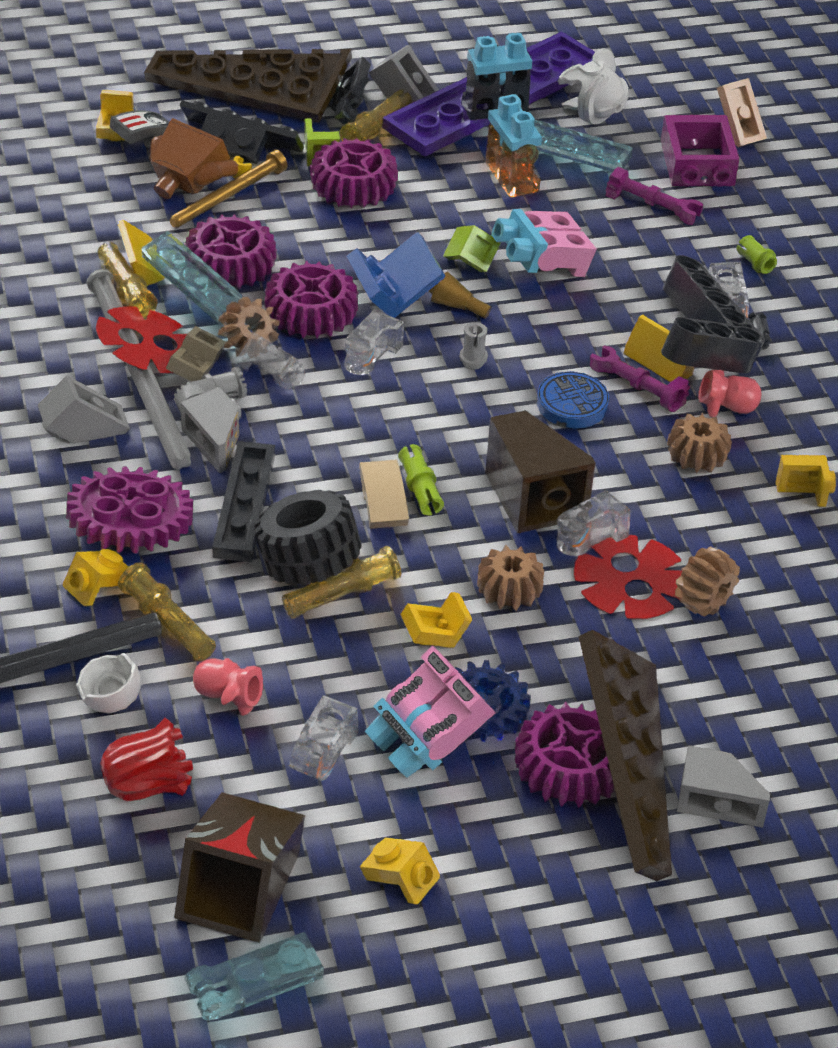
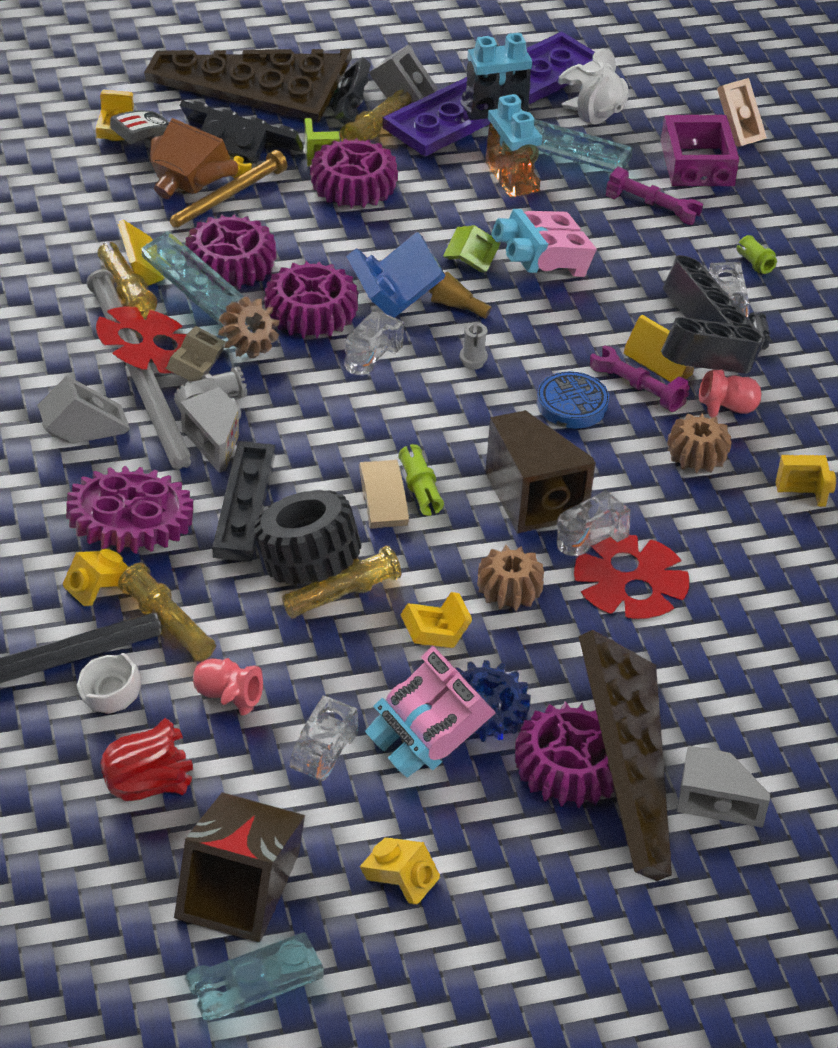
clear leg [234,332,305,389] -> none
medium nougat gear [675,546,740,616] -> none

